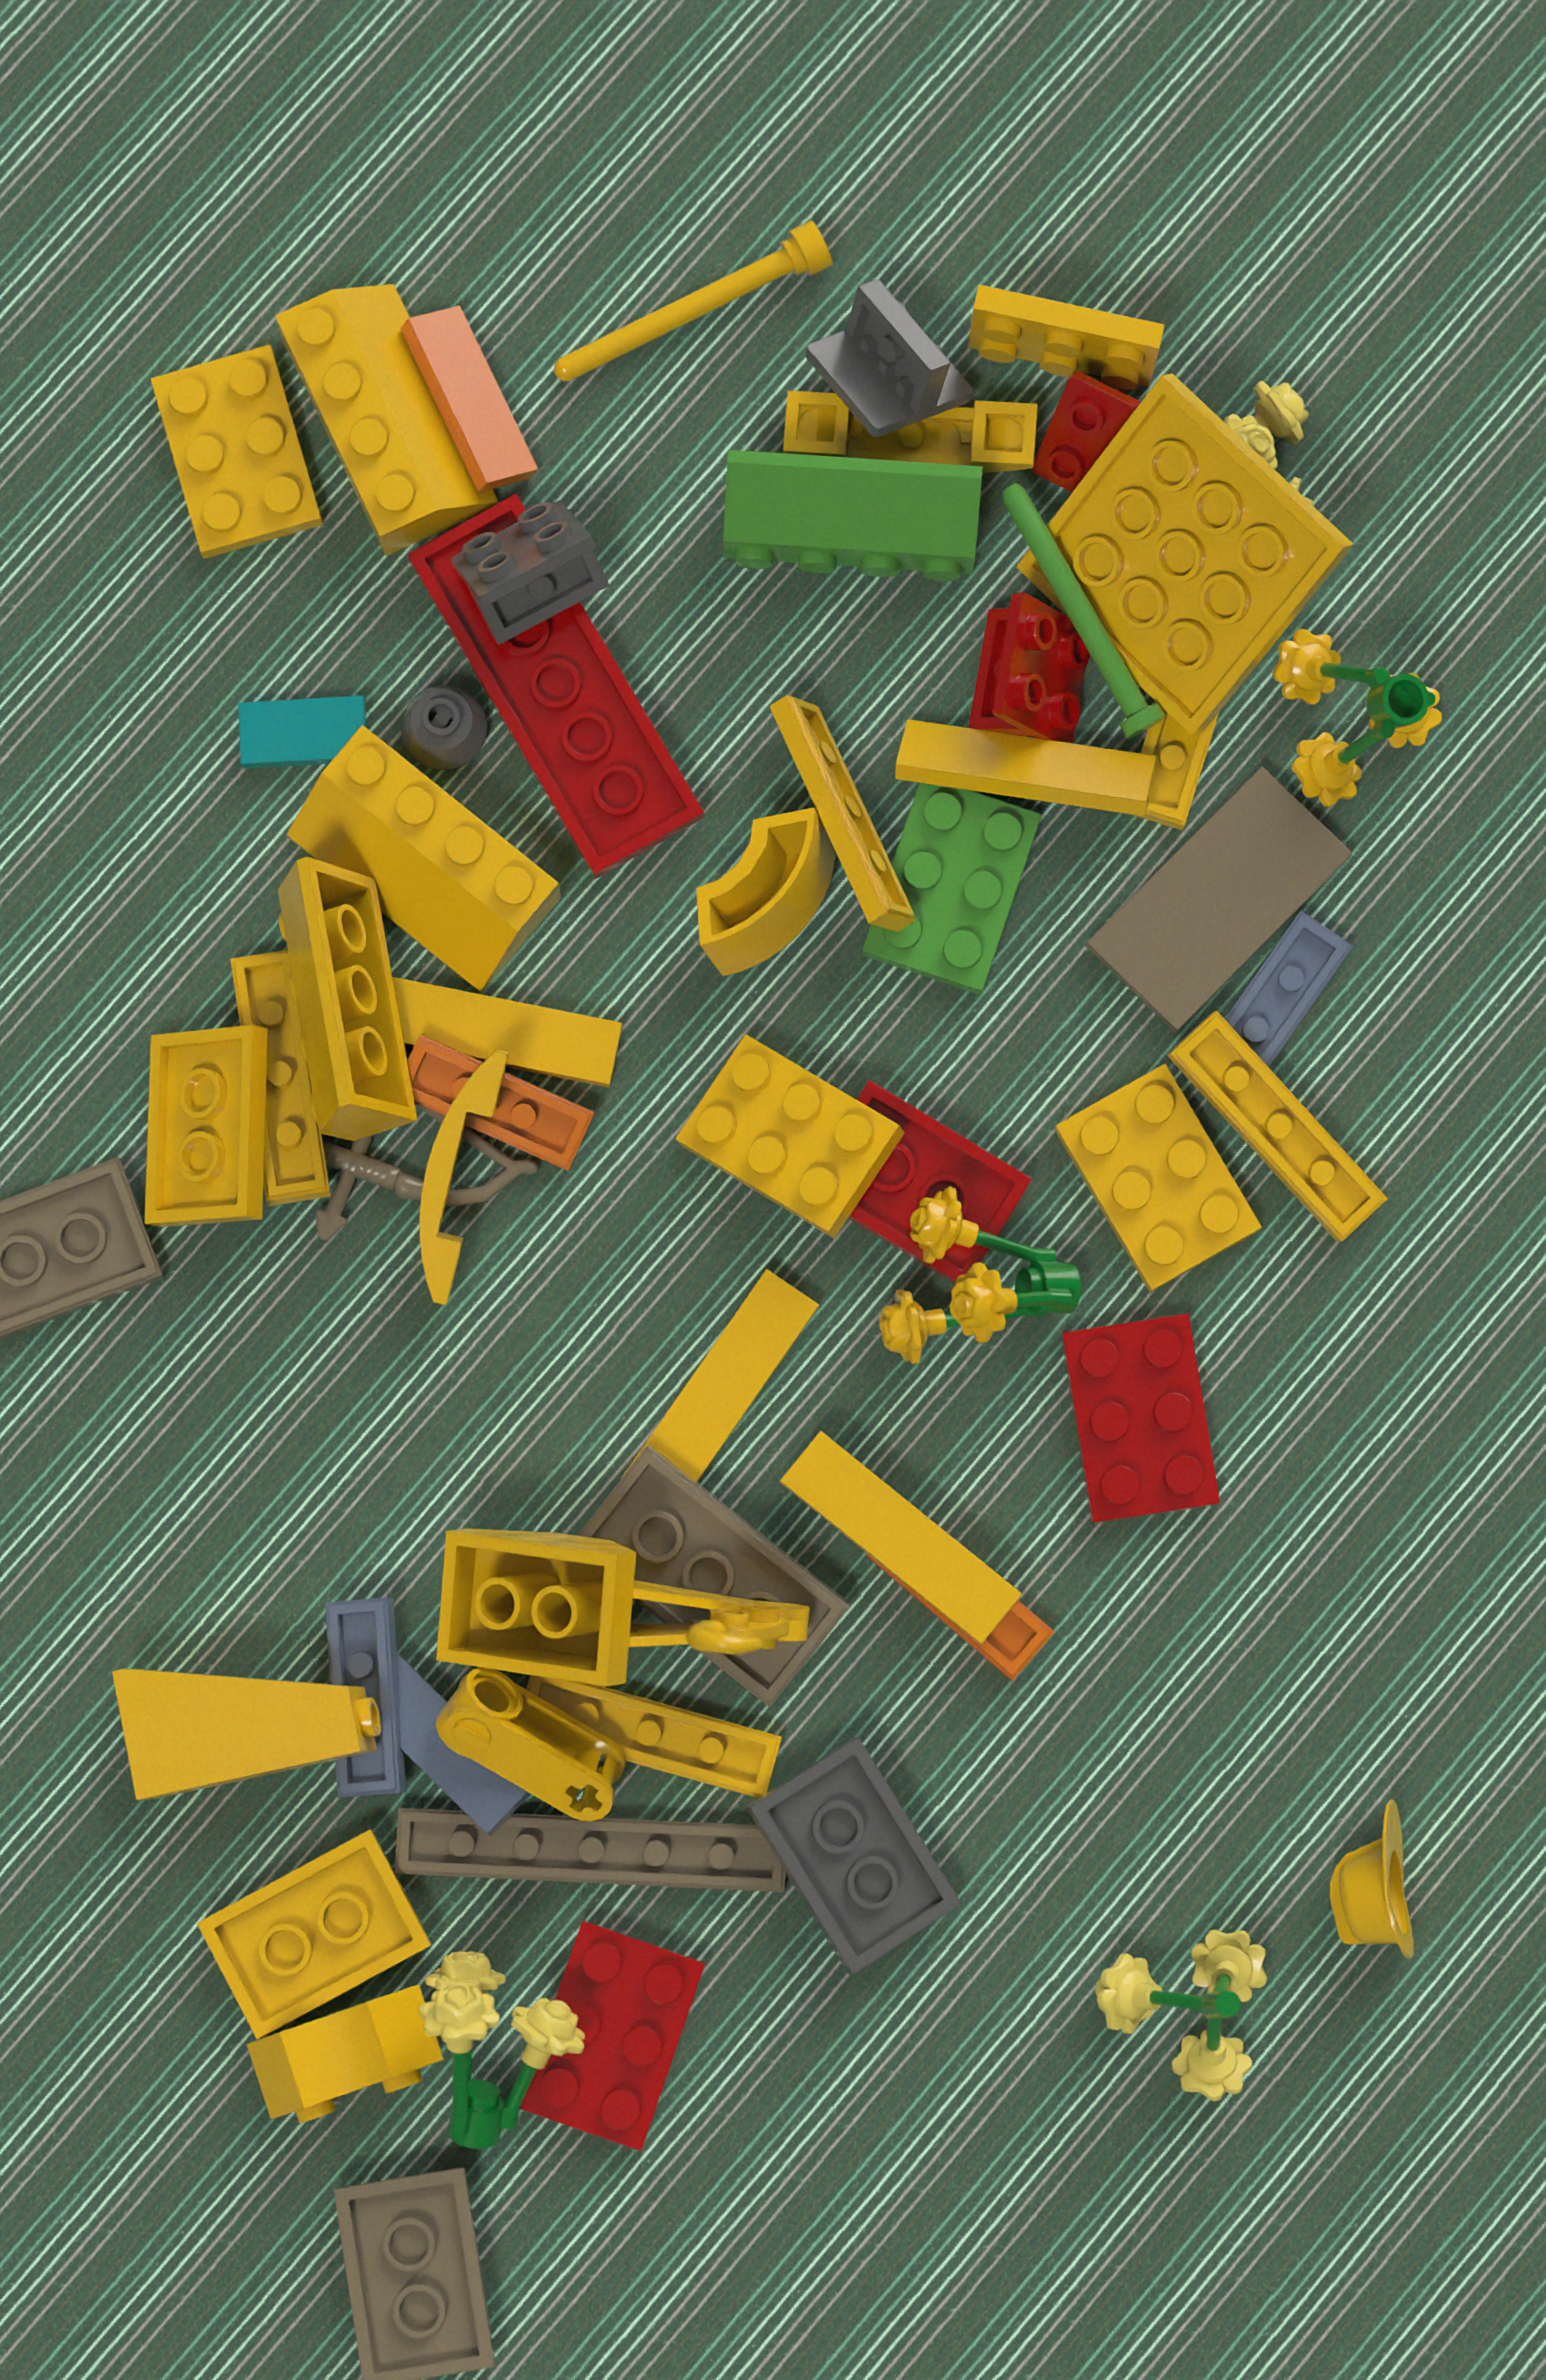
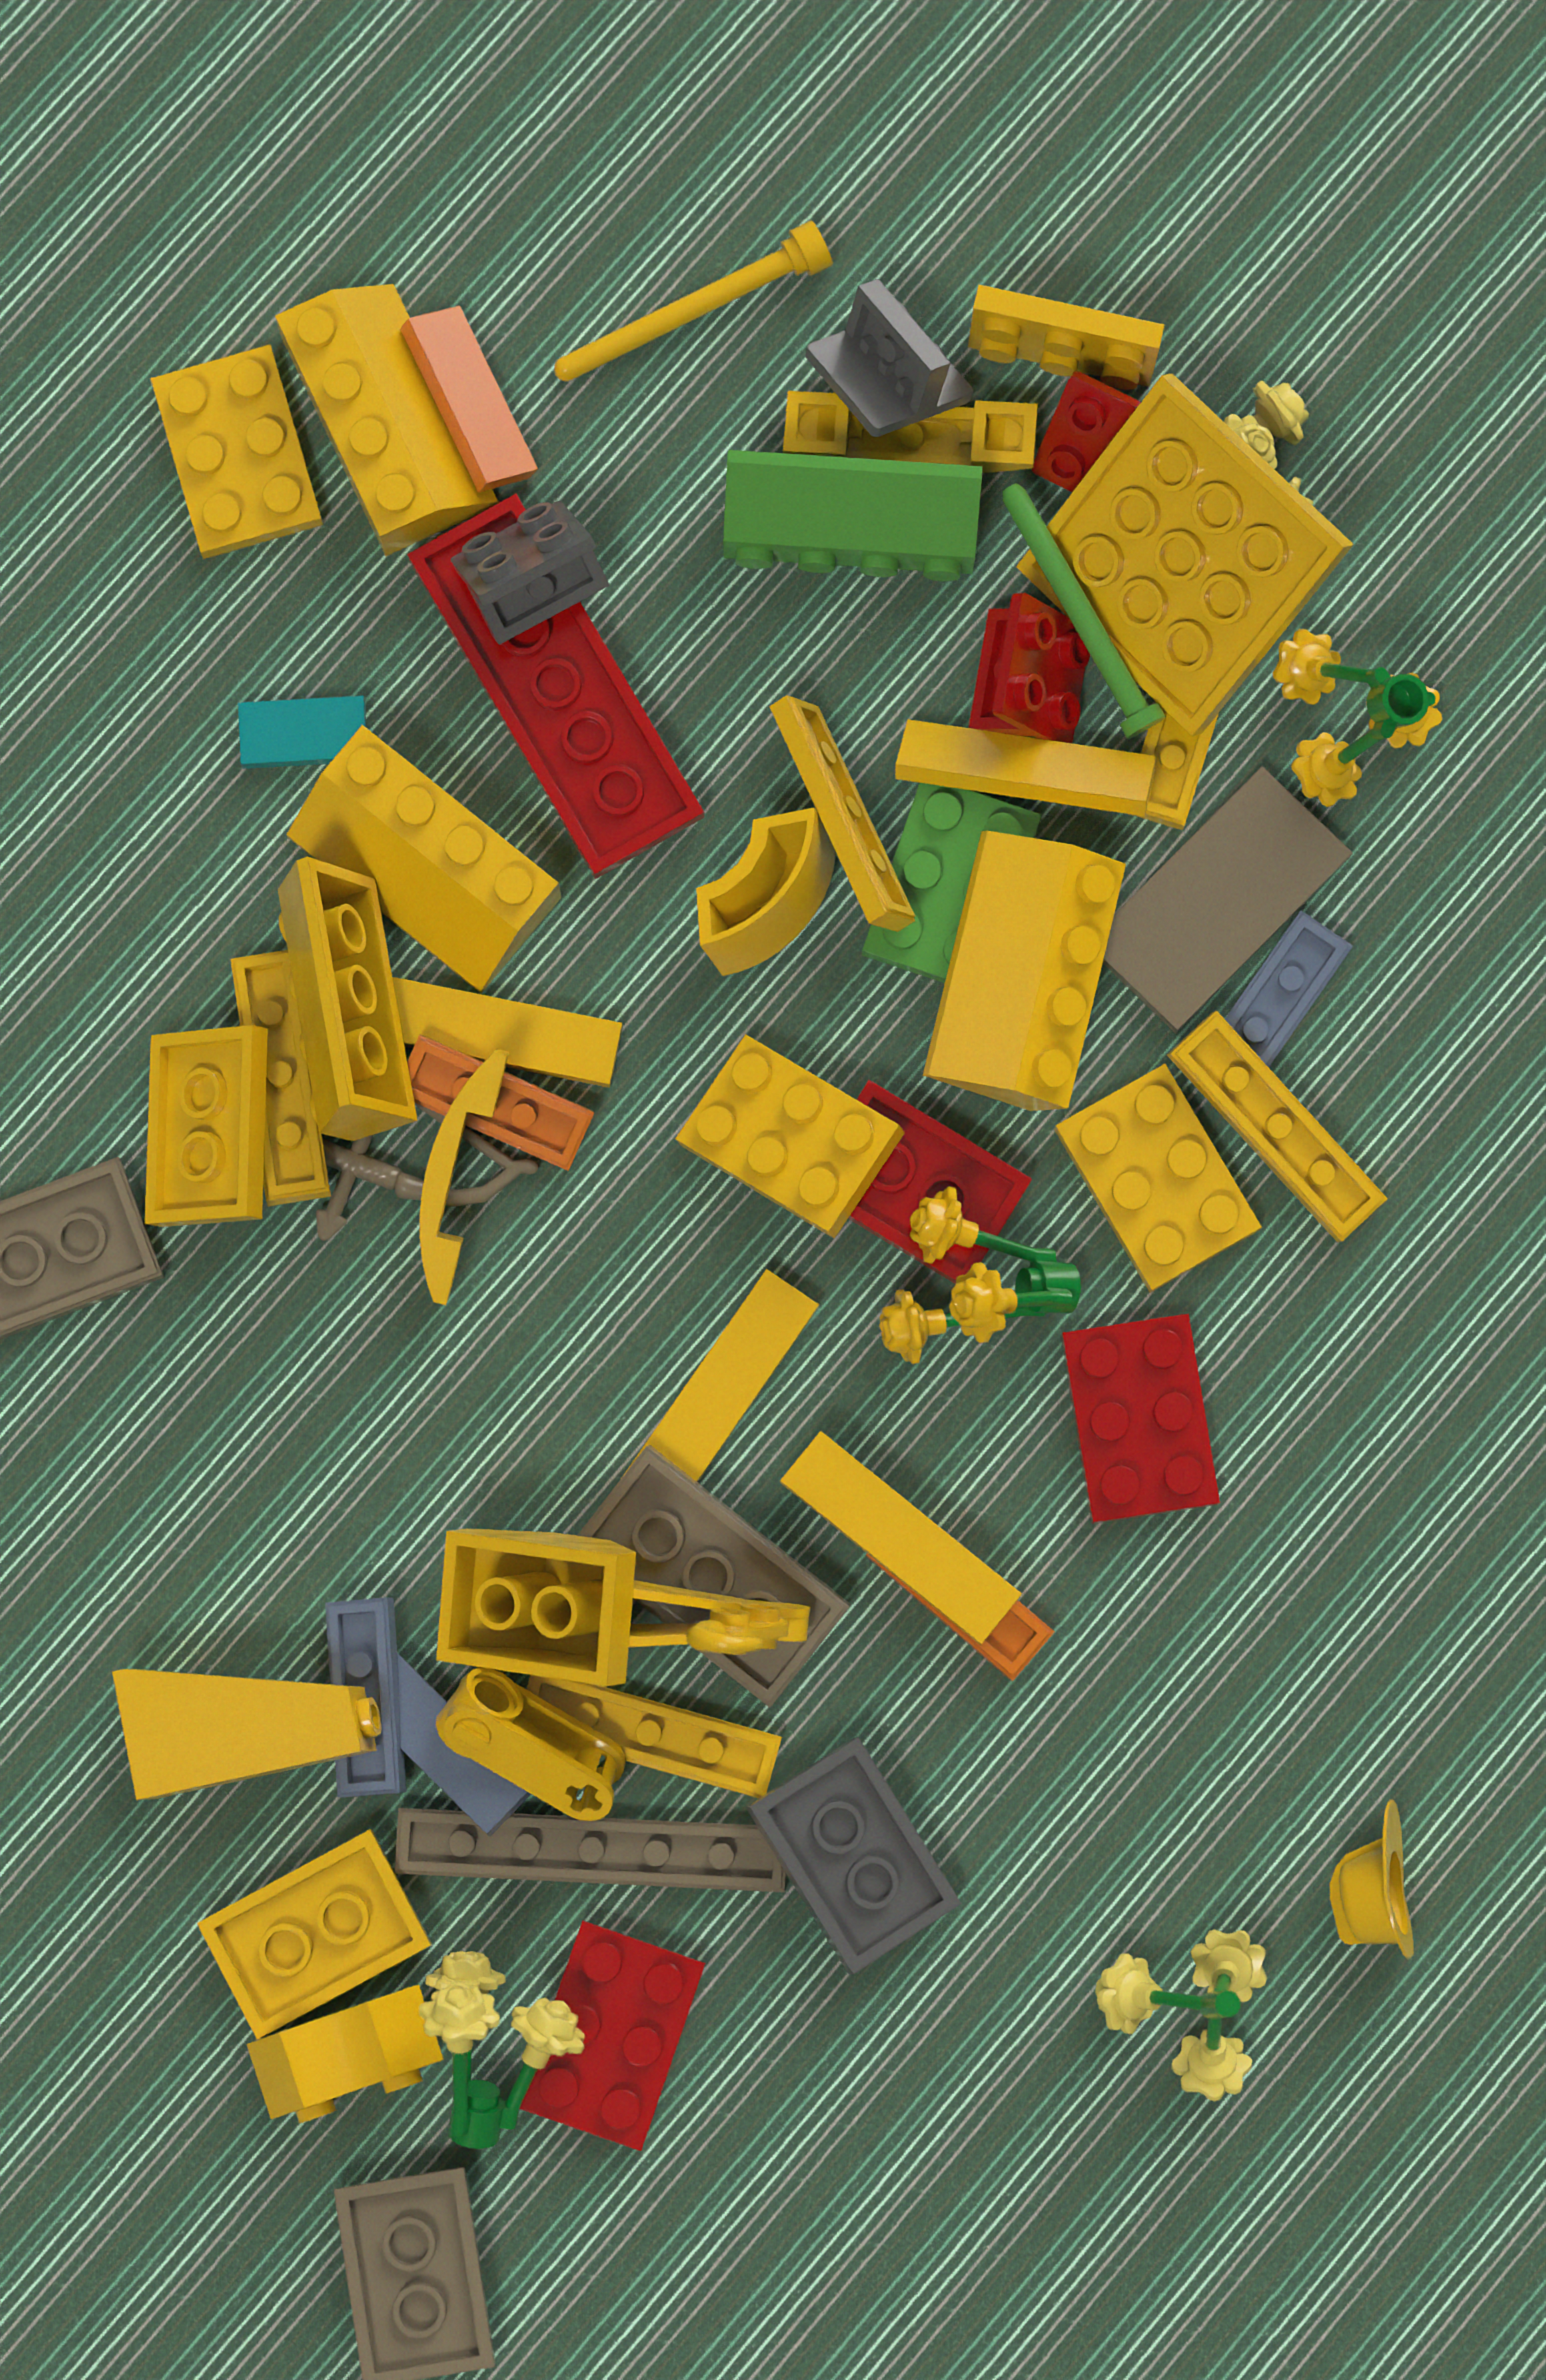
dark grey cone [401,685,487,770] -> none
none -> yellow slope [923,831,1126,1111]

